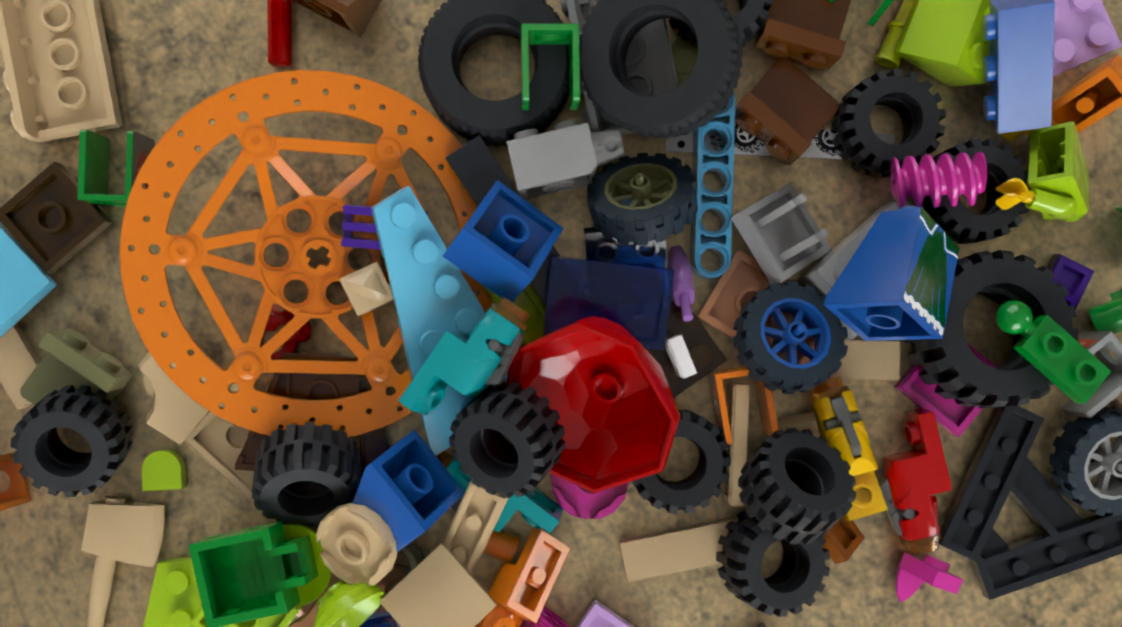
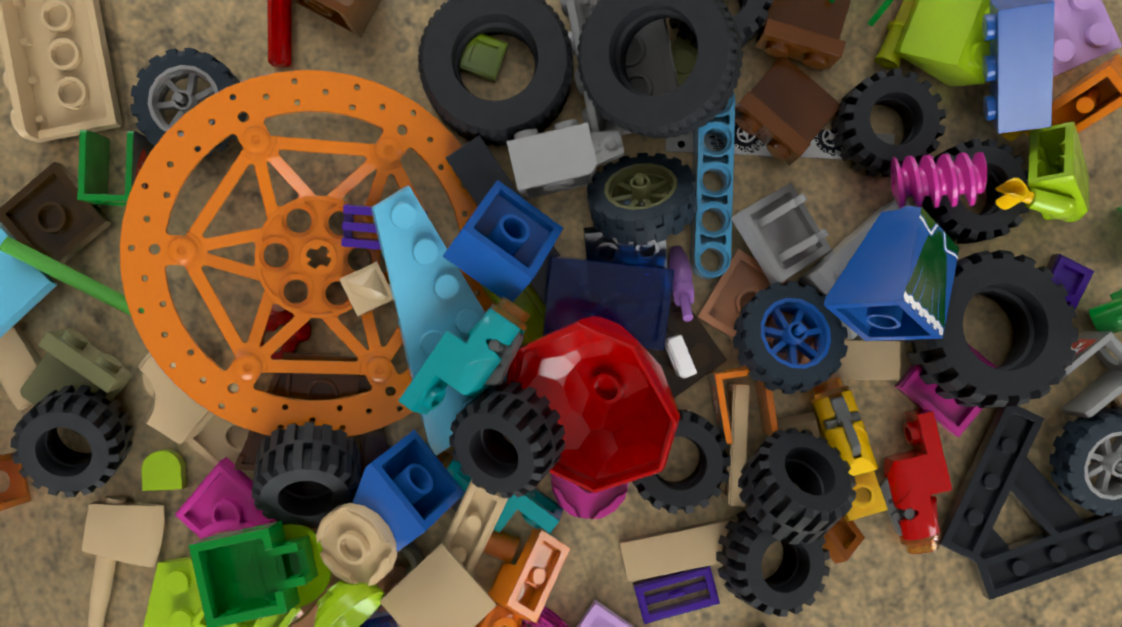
green piece [521,23,580,110] -> none
dark pink plate [895,551,963,602] -> none
green plate [996,300,1111,404] -> none
none -> bright green piece [0,236,144,316]
none -> wheel [130,48,246,158]
none -> dark pink tile [175,457,276,539]
none -> lime tile [460,33,508,83]
none -> dark purple tile [633,566,720,624]

